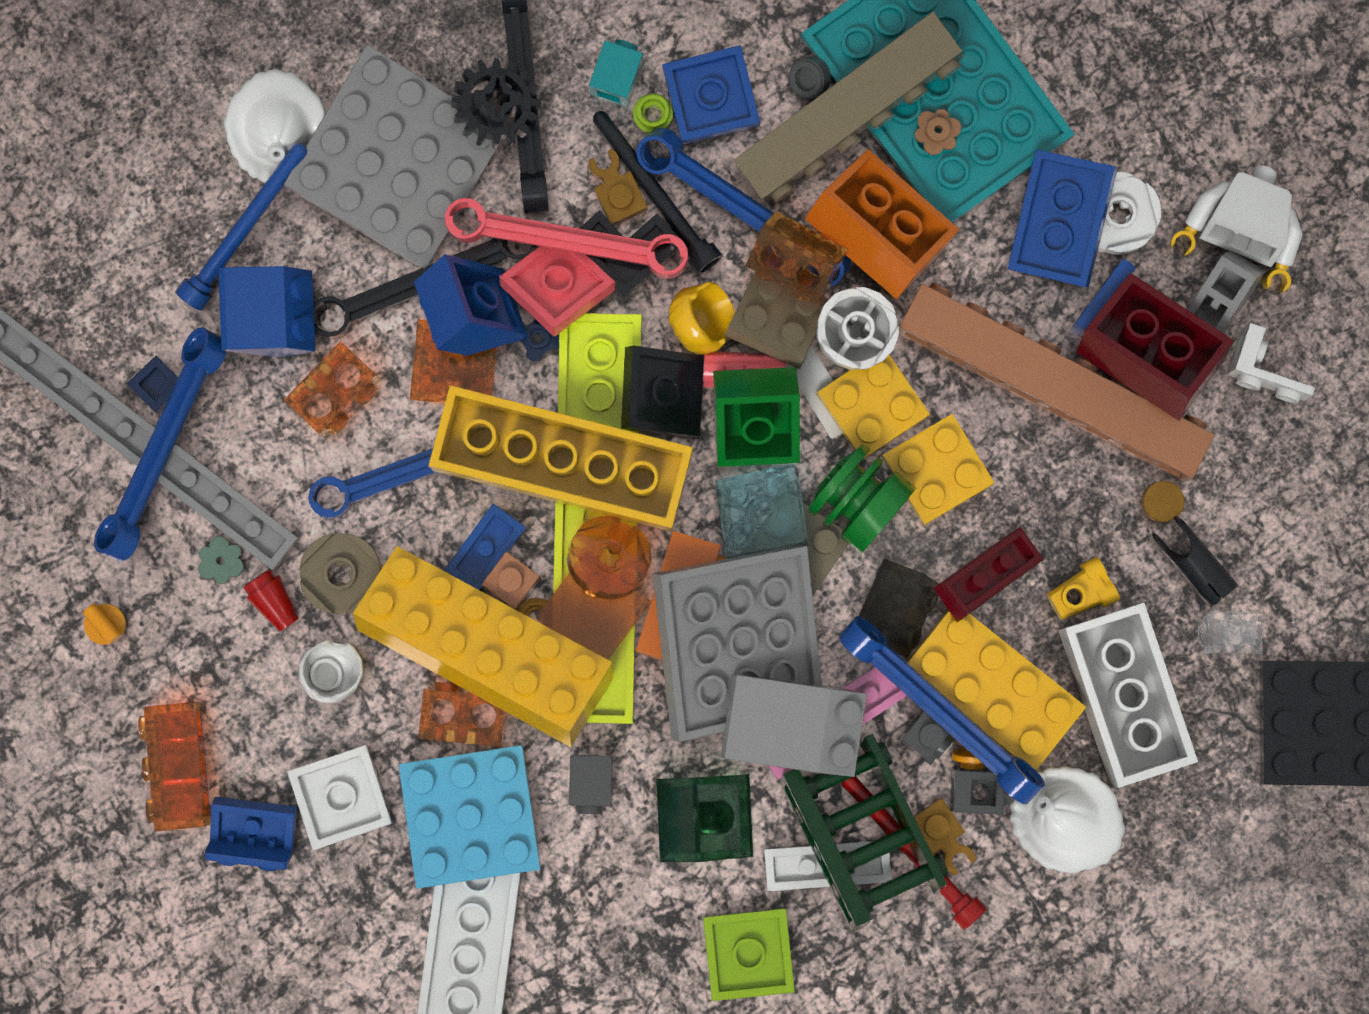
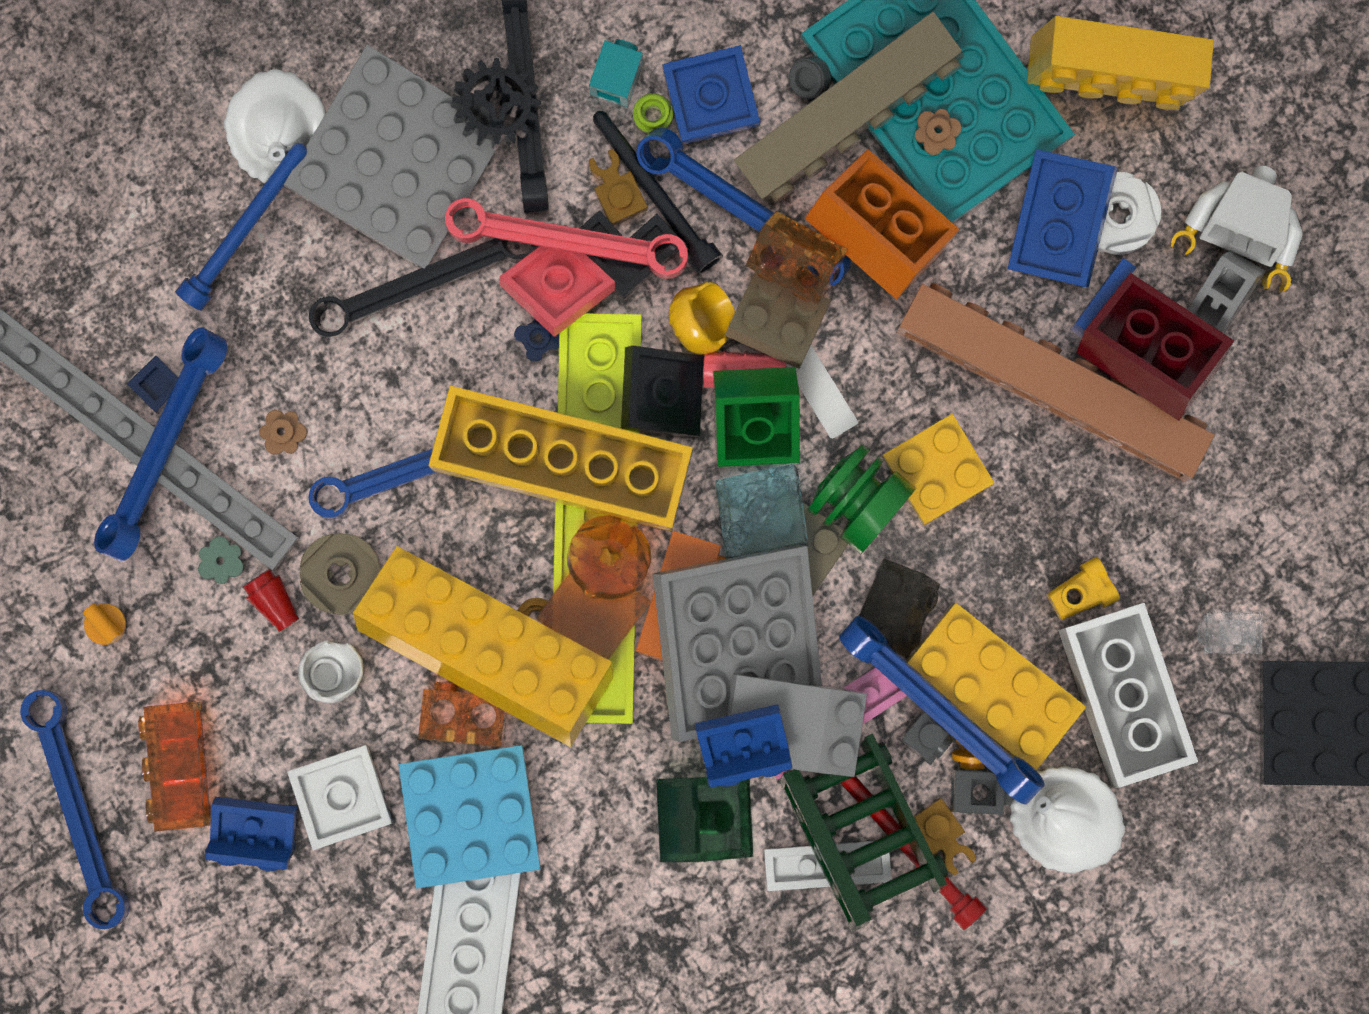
blue slope [218,266,315,358] -> none
clear orange brick [284,341,380,439] -> none
clear orange plate [410,319,498,405] -> none
blue slope [414,254,527,356] -> none
blue plate [444,504,527,591] -> none
nougat brick [482,552,542,610] -> none
dark grey brick [569,755,613,814] -> none
lime plate [703,908,795,1001] -> none
white cylinder [816,287,899,370] -> none
yellow plate [816,355,930,461] -> none
dark red tile [933,526,1044,622] -> none
pearl gold tile [1141,481,1185,523] -> none
black piece [1152,516,1238,607] -> none
white bracket [1227,323,1315,404] -> none
none -> blue piece [20,690,130,929]
none -> medium nougat plant [259,410,307,455]
none -> blue bracket [695,704,793,787]
none -> yellow brick [1027,16,1214,110]

